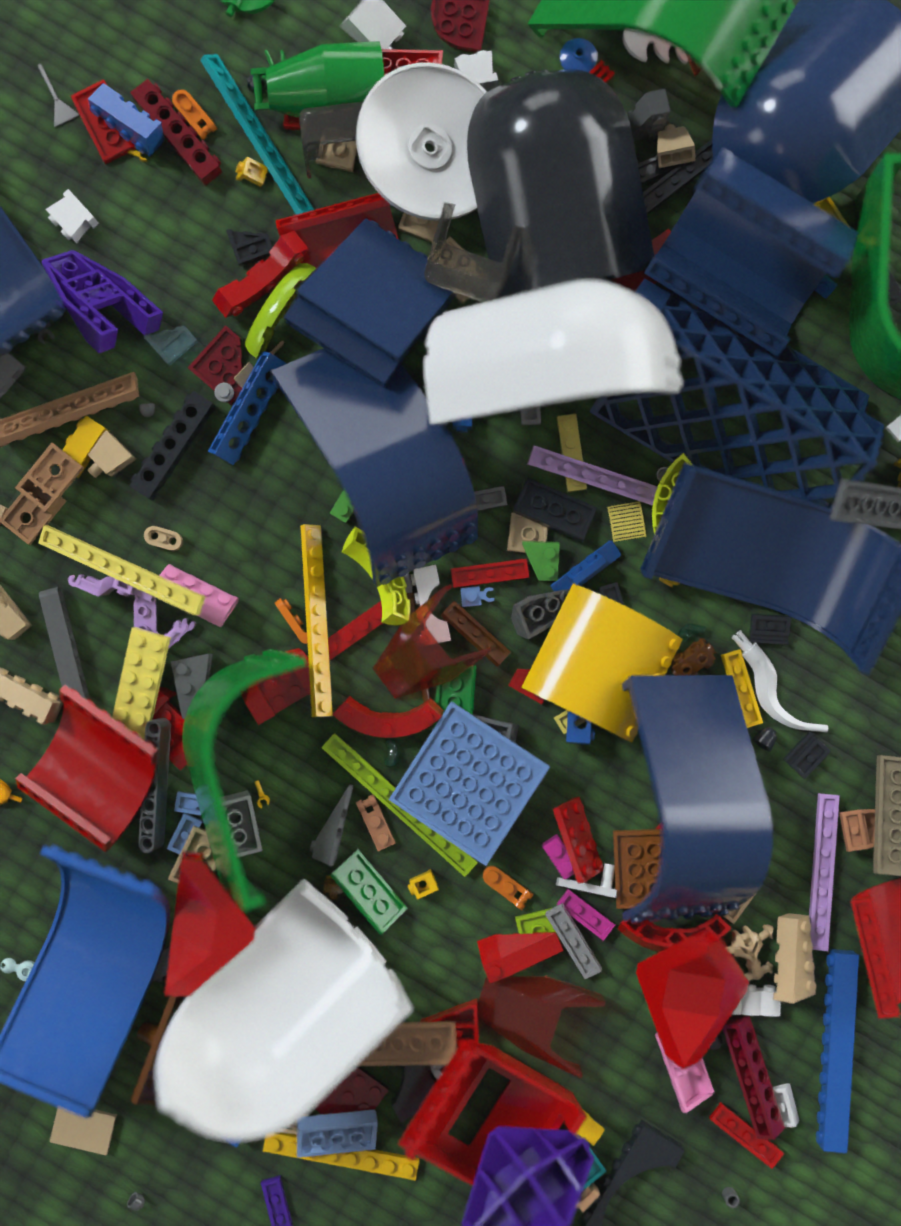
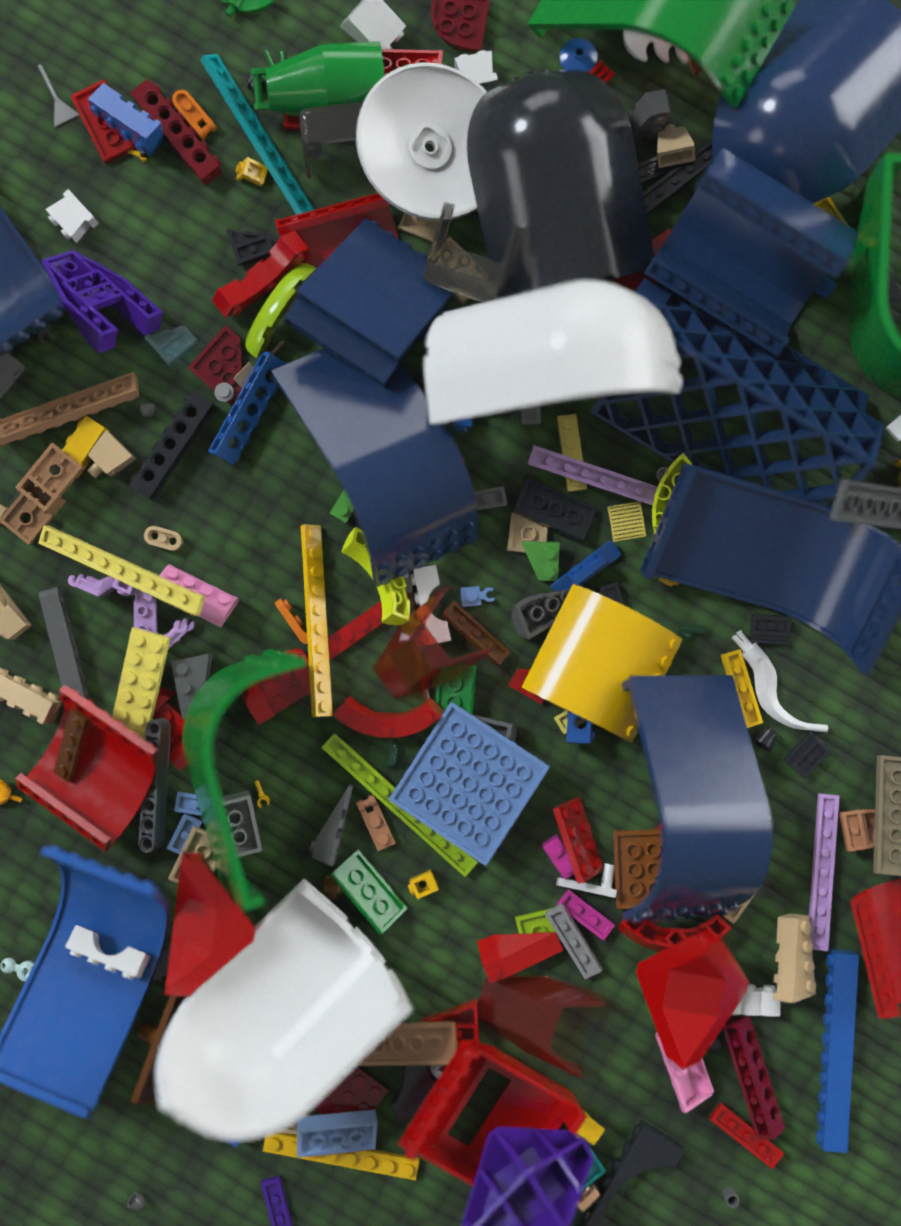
tan tile [50,1107,117,1155] -> none
tan tile [316,126,358,172] -> none
red plate [451,559,529,588] -> none
orange plate [483,865,534,910] -> none
reddish brown brick [671,638,716,675] -> none
tan piece [727,924,774,981] -> none
white slope [772,1083,799,1127] -> none
none -> reddish brown plate [53,709,90,782]
none -> white arch [65,925,151,980]

